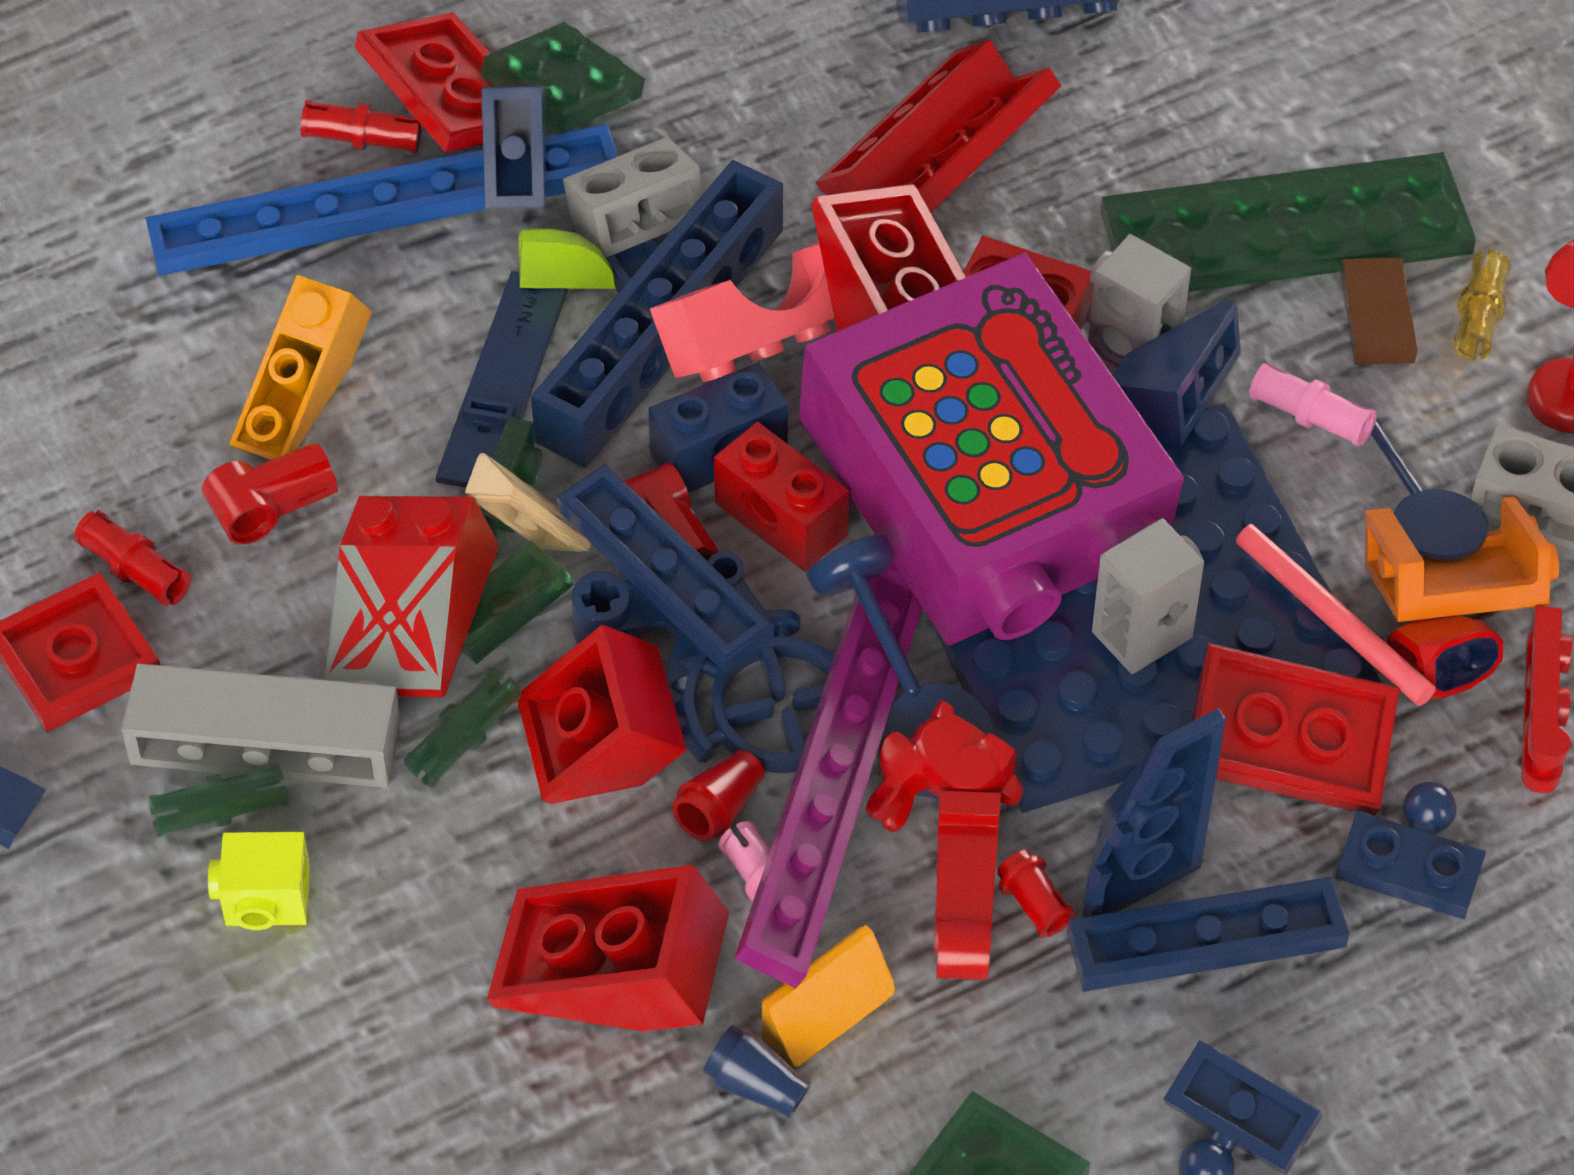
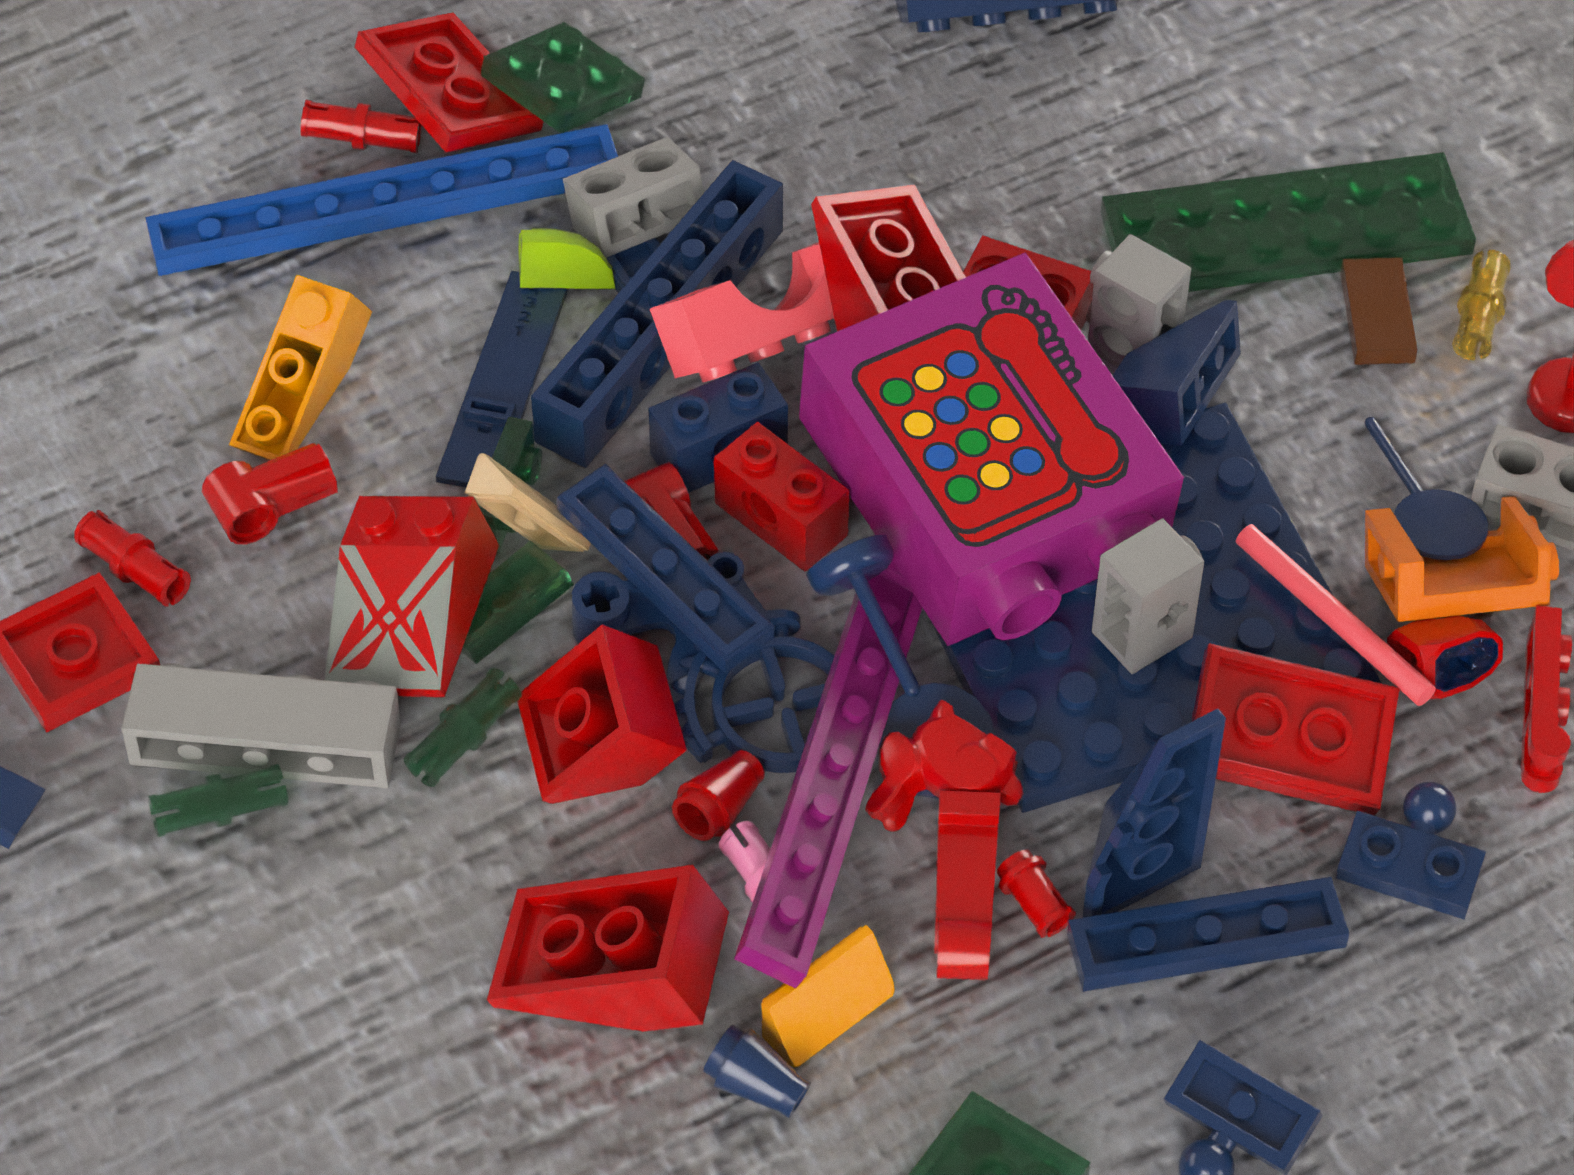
neon yellow brick [208,832,310,930] -> none
dark blue slope [482,85,546,208] -> none
red slope [815,40,1062,213] -> none
bright pink pin [1249,362,1377,447] -> none

